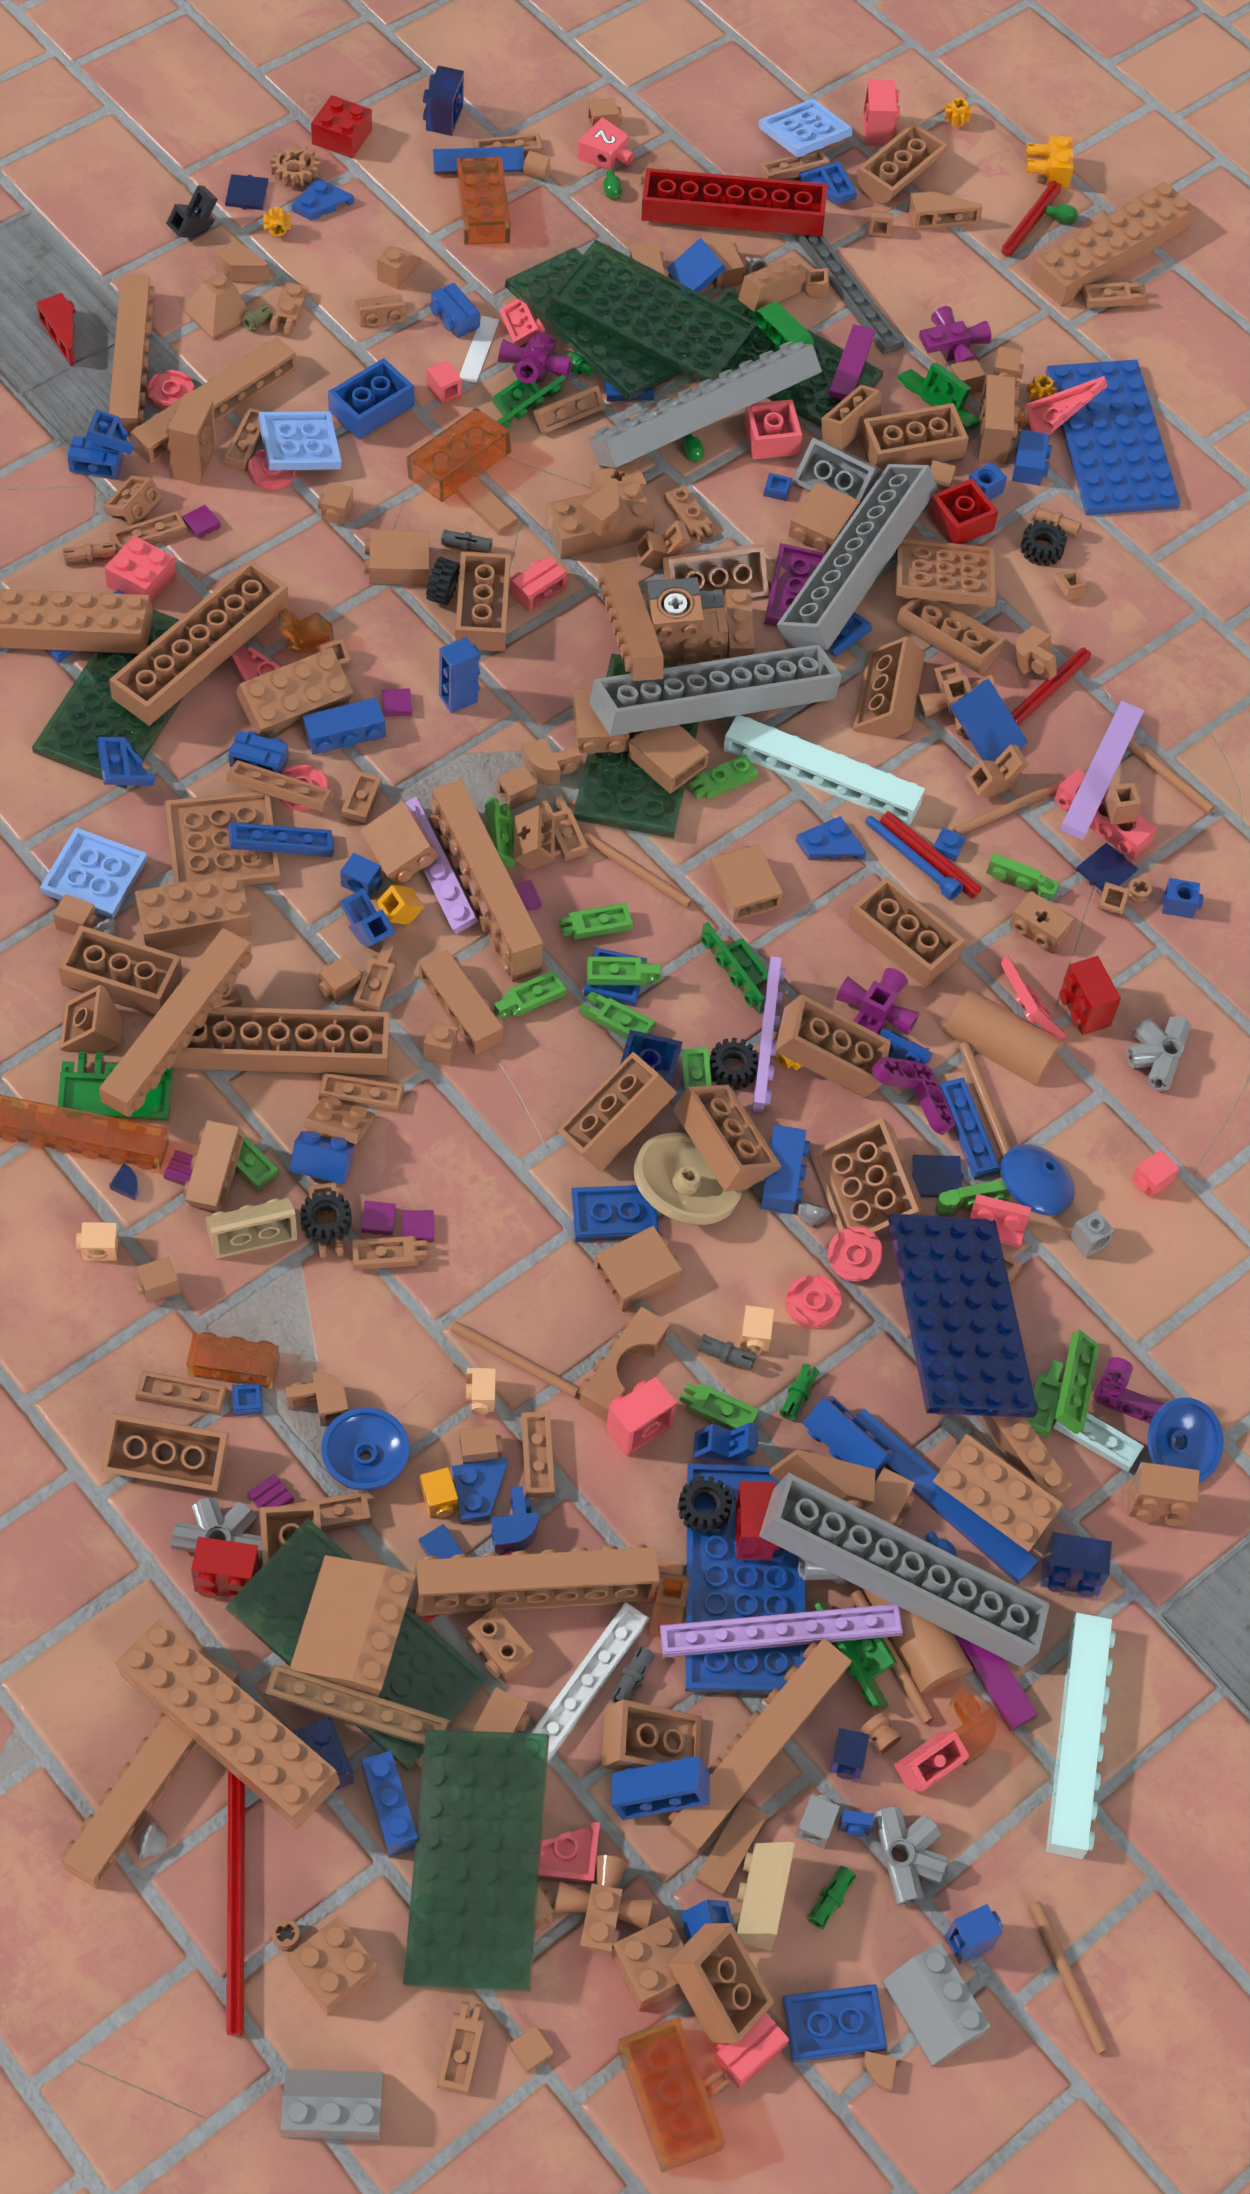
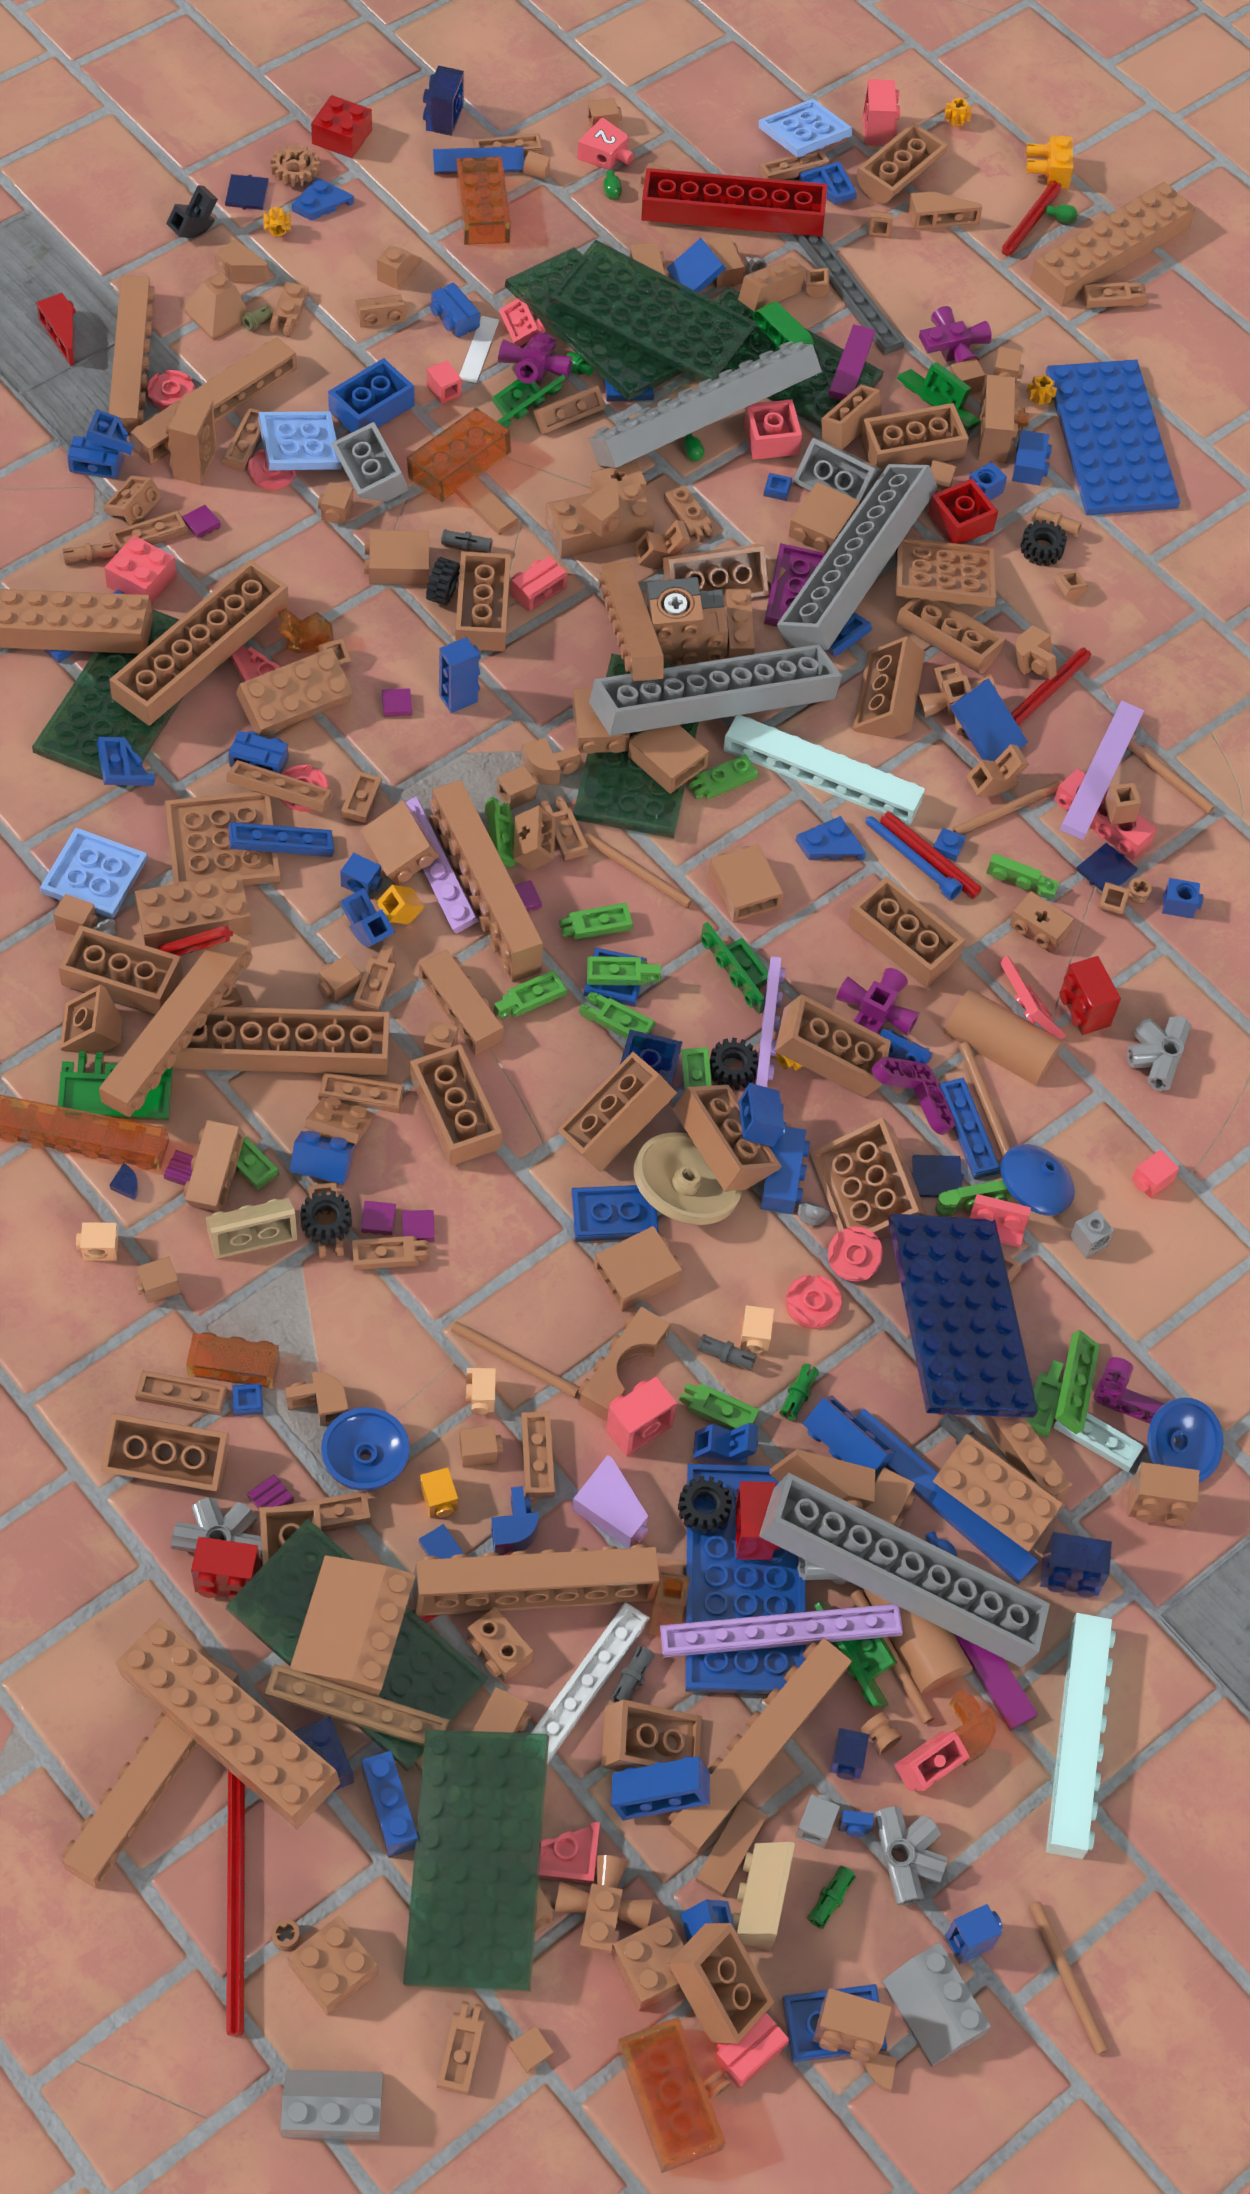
light grey piece [138,1821,167,1860] -> none
blue brick [303,698,386,755] -> none
blue wing [452,1458,508,1524] -> none
coral wing [1025,376,1108,435] -> none
none -> red axle [158,926,233,956]
none -> light grey slope [331,422,409,501]
none -> nougat brick [410,1044,502,1166]
none -> lavender slope [572,1455,649,1548]
none -> blue brick [738,1083,786,1147]
none -> nougat brick [813,1988,892,2061]

